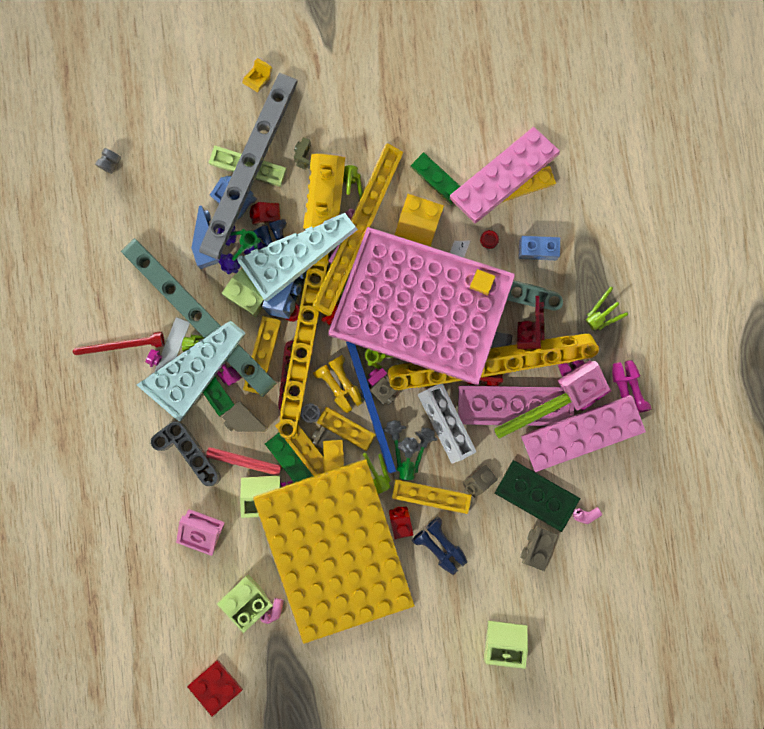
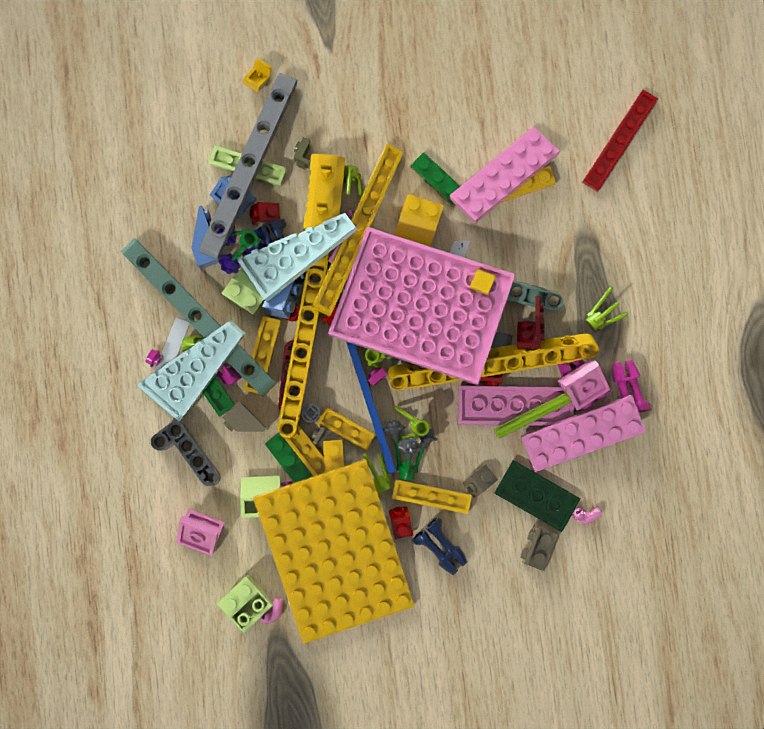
red piece [73,331,165,355] -> none
flat silver wheel [95,148,121,174] -> none
red plate [187,660,243,717] -> none
coral axle [206,447,281,476] -> none
yellow piece [313,354,363,413] -> none
dark tan bracket [370,378,397,405] -> none
white brick [418,384,476,464] -> none
red plate [480,230,499,249] -> none
yellowish green slope [484,620,528,669] -> none
medium blue brick [519,236,560,261] -> none
none -> lime plant [395,406,432,440]
none -> red tile [582,89,658,192]

